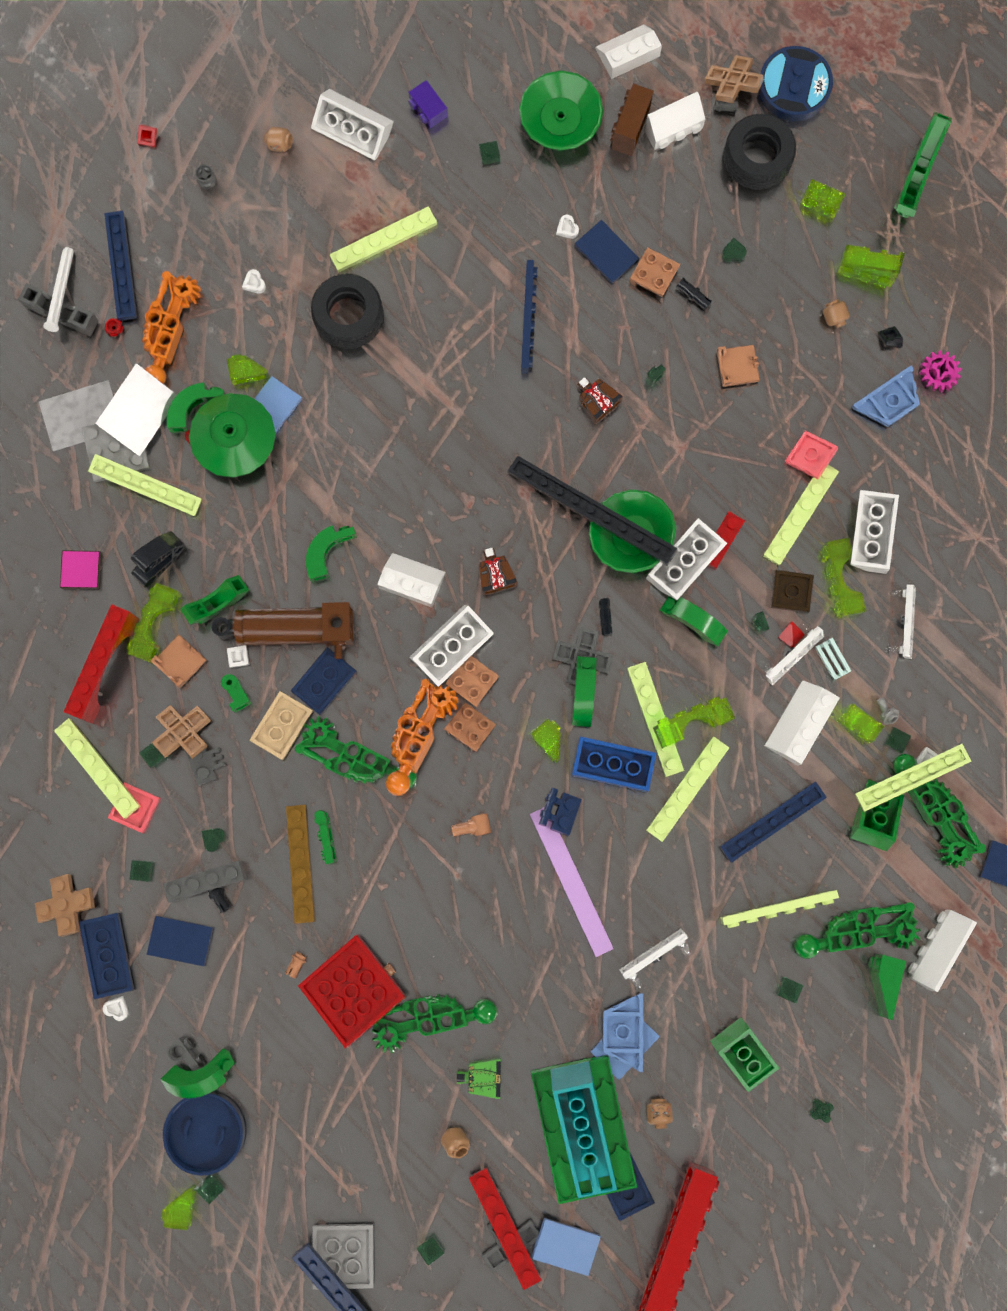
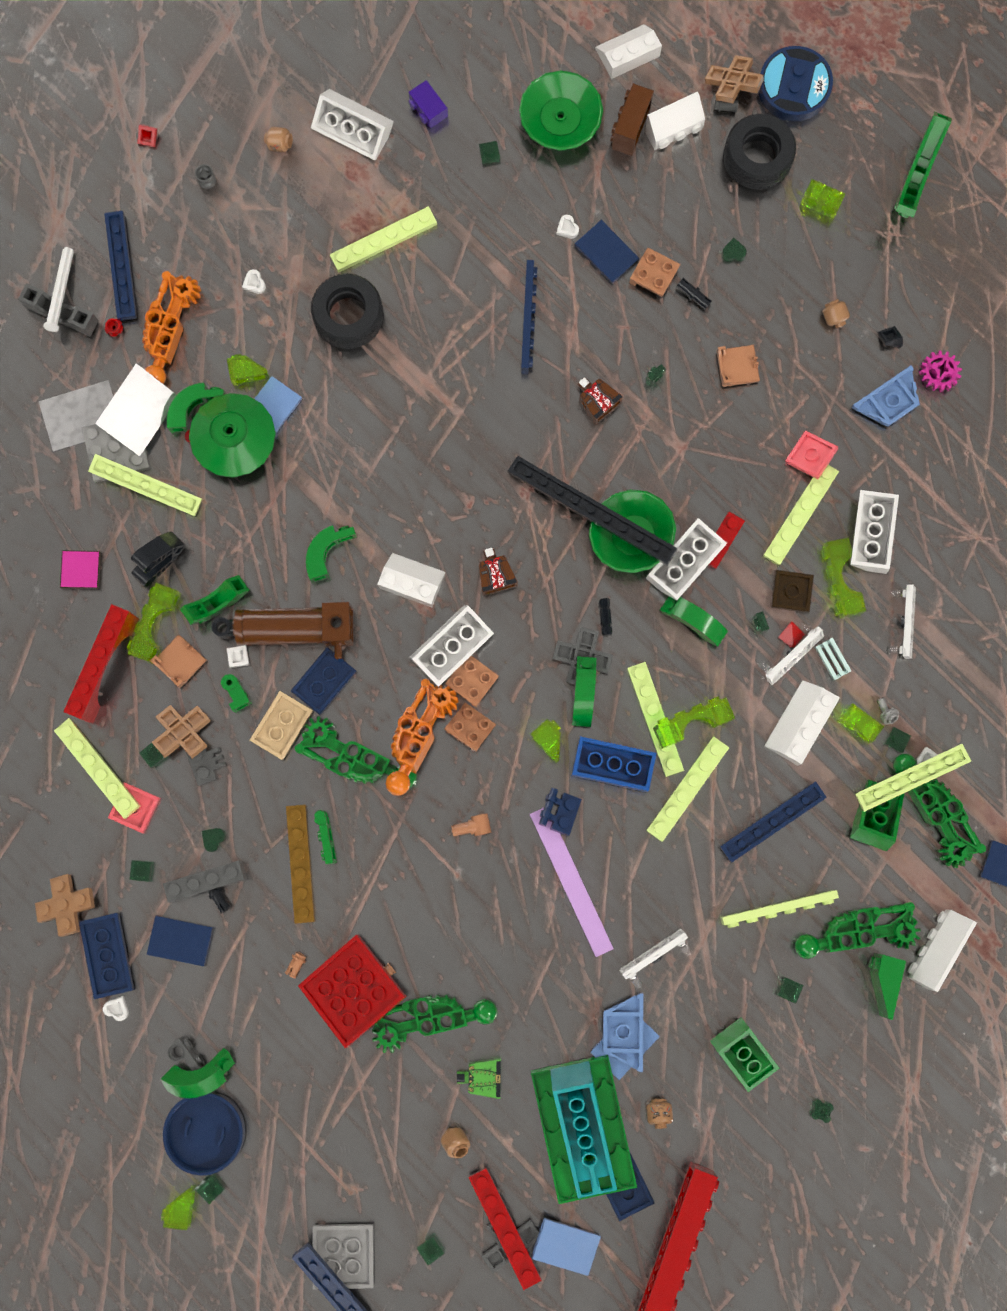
clear neon green wedge [837,245,905,287] -> none

